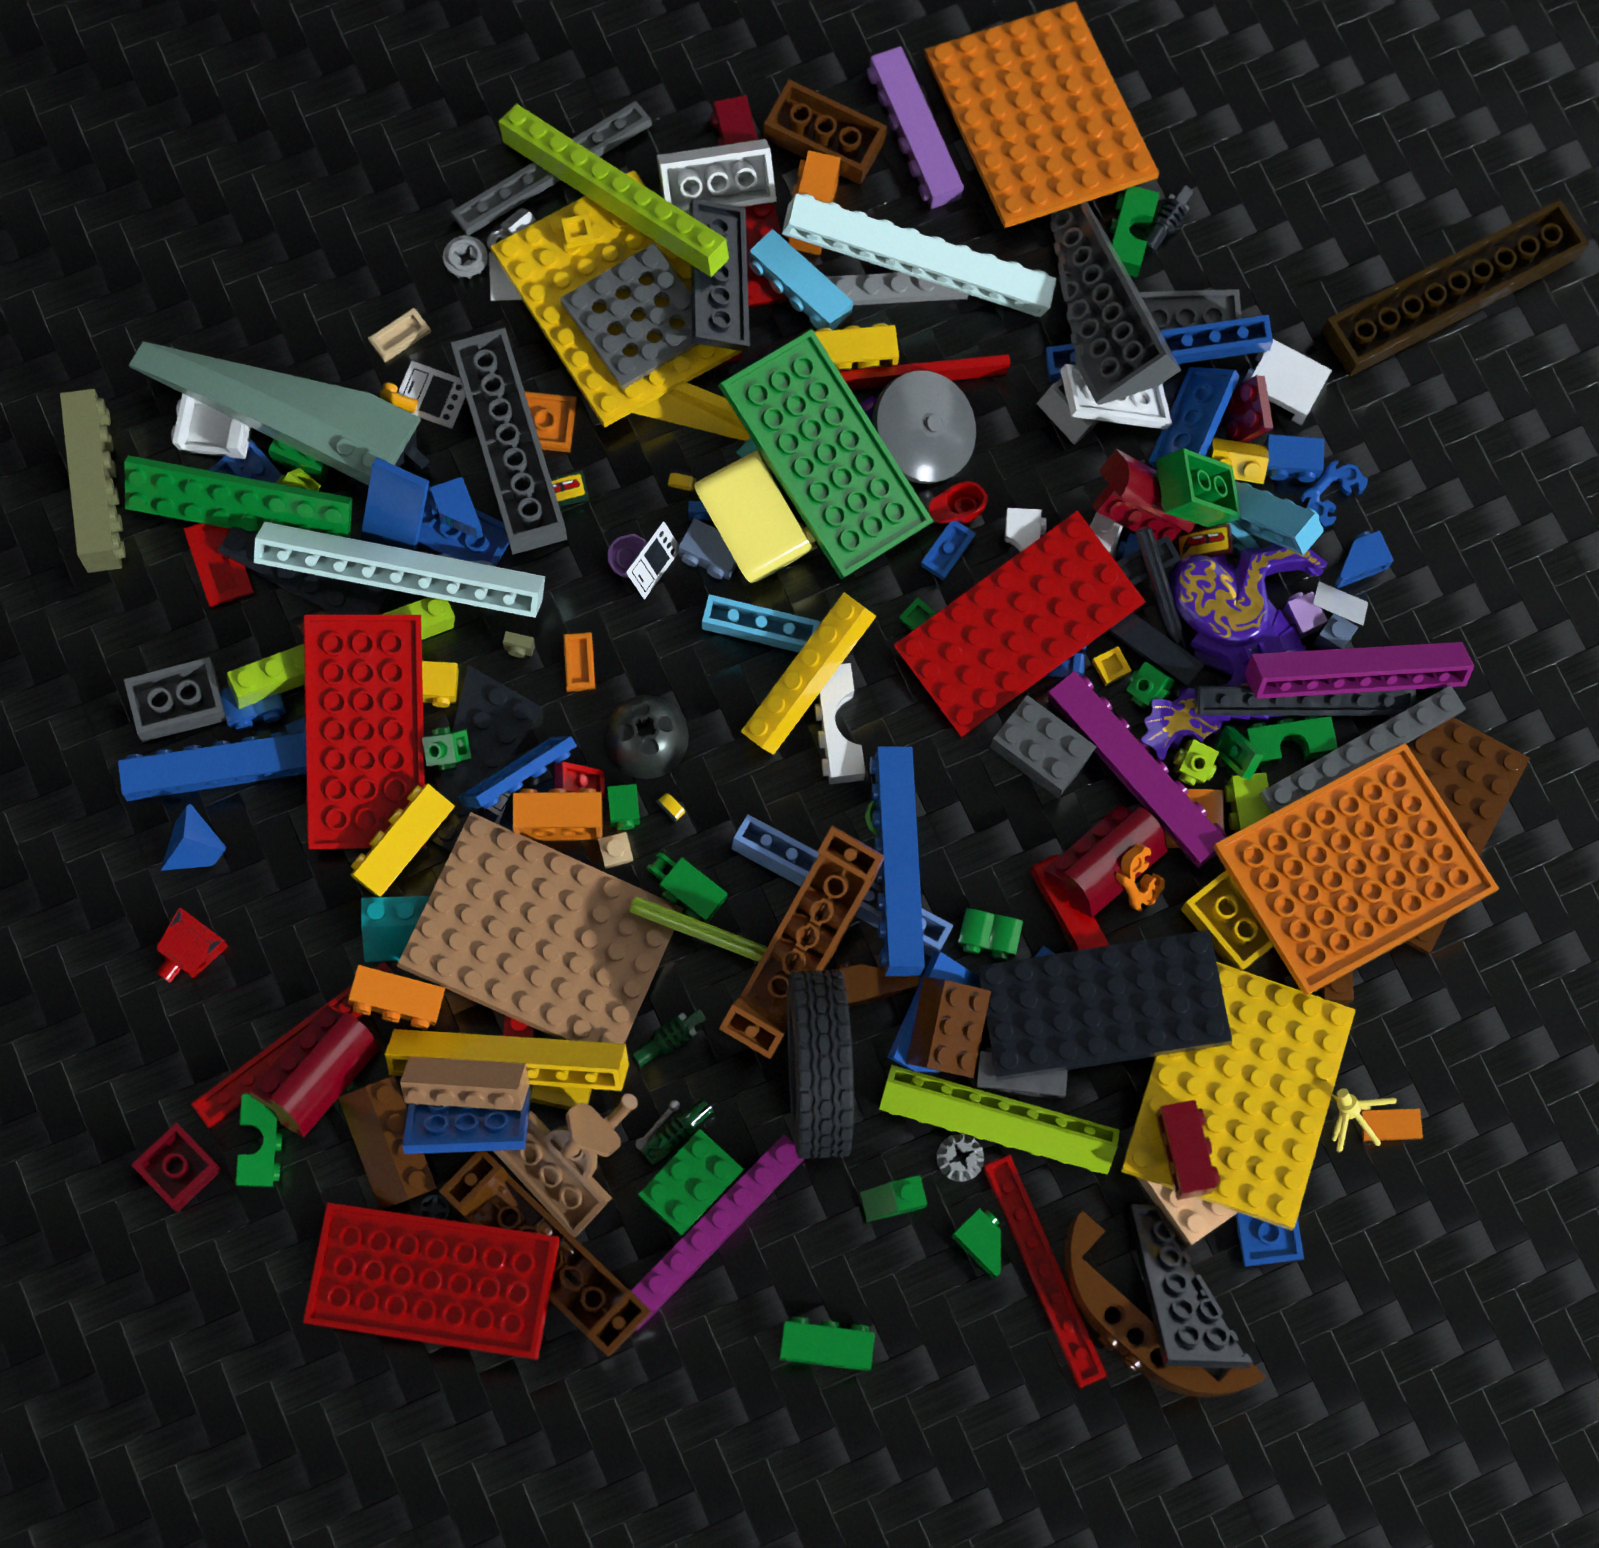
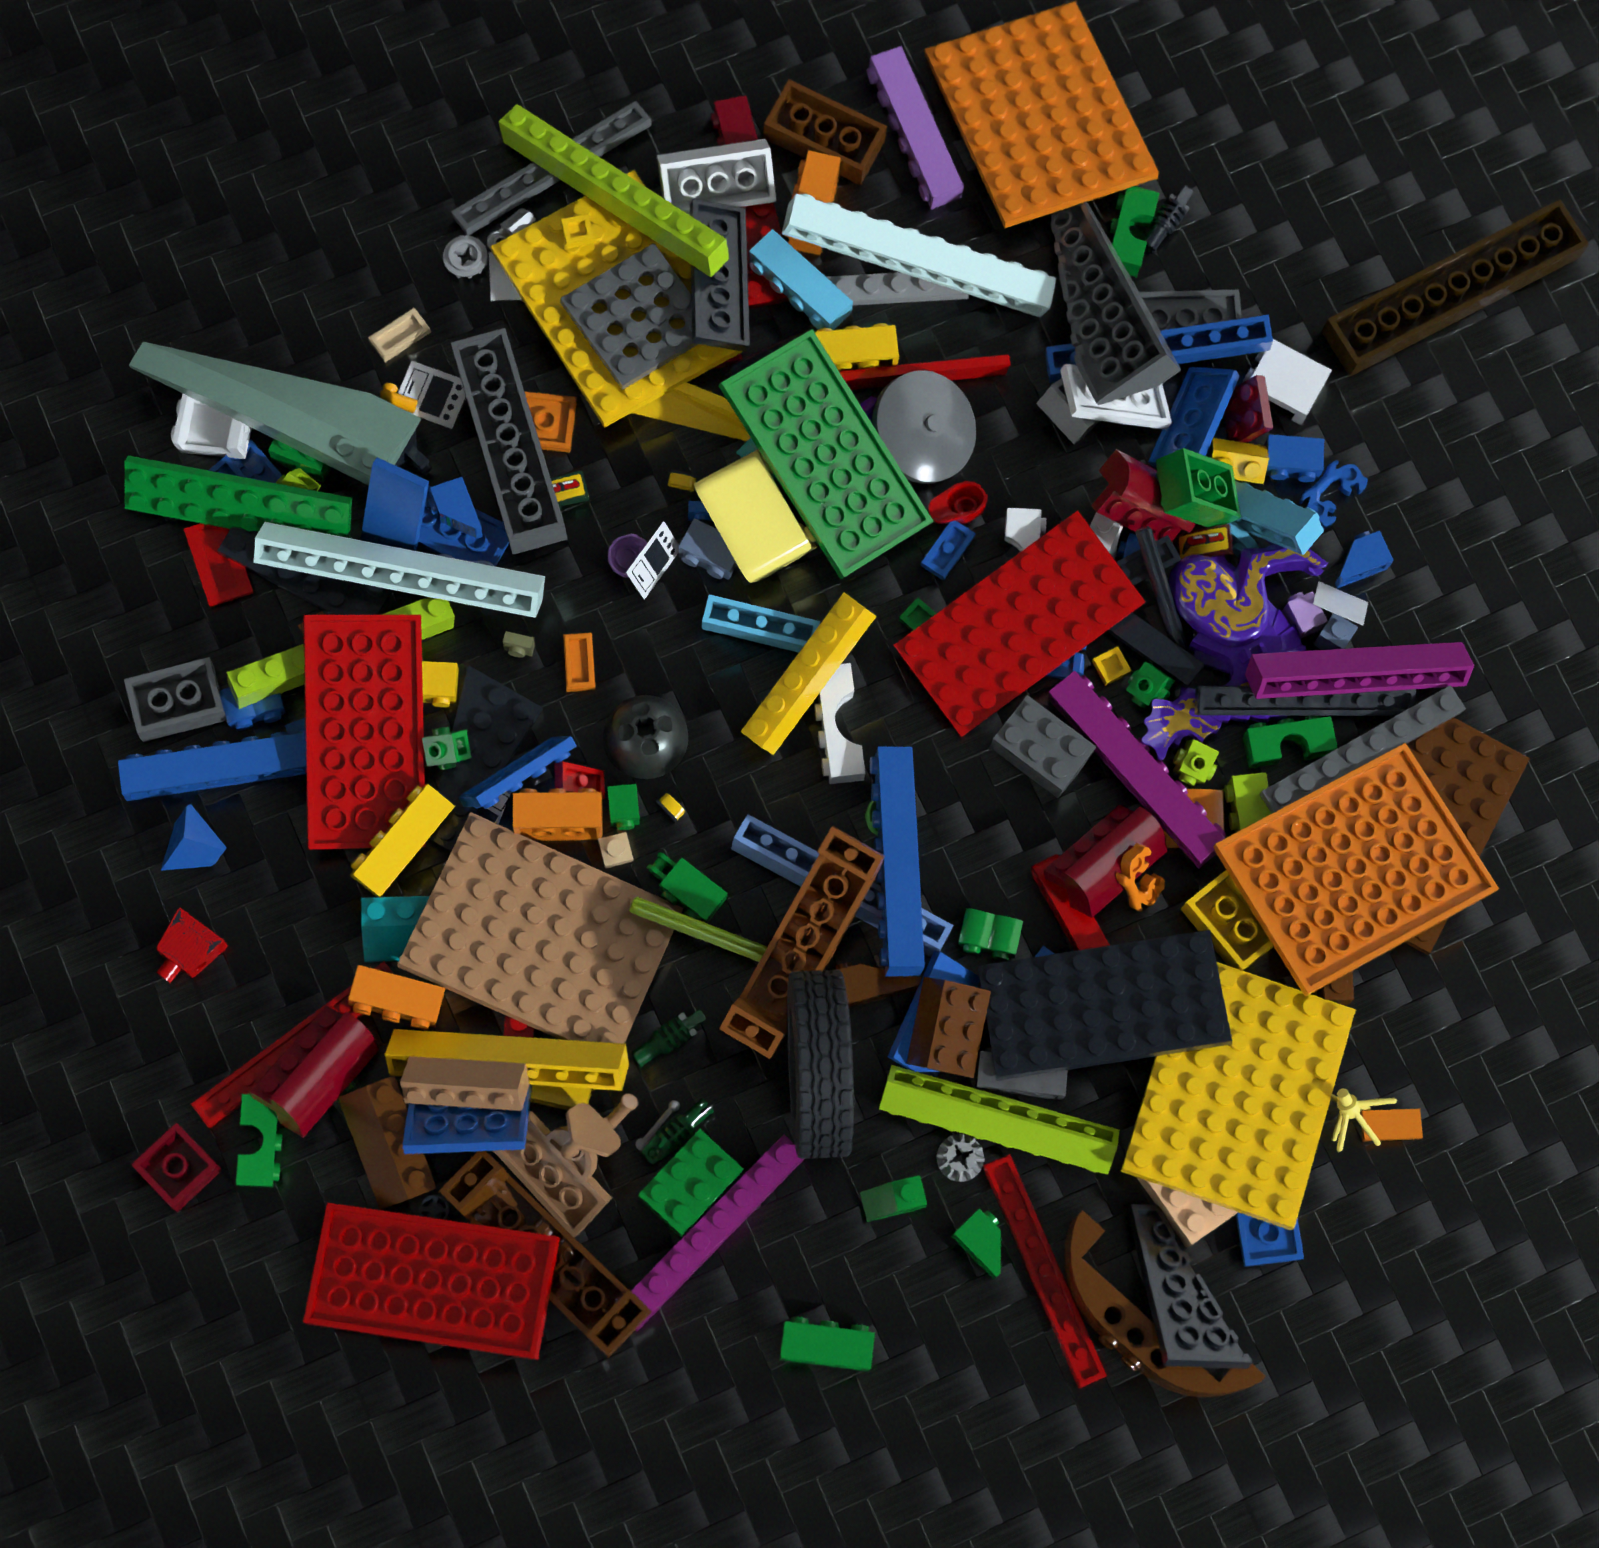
olive brick [60,389,126,573] -> none
dark red brick [1155,1100,1219,1200] -> none
green plate [1213,725,1264,780] -> none

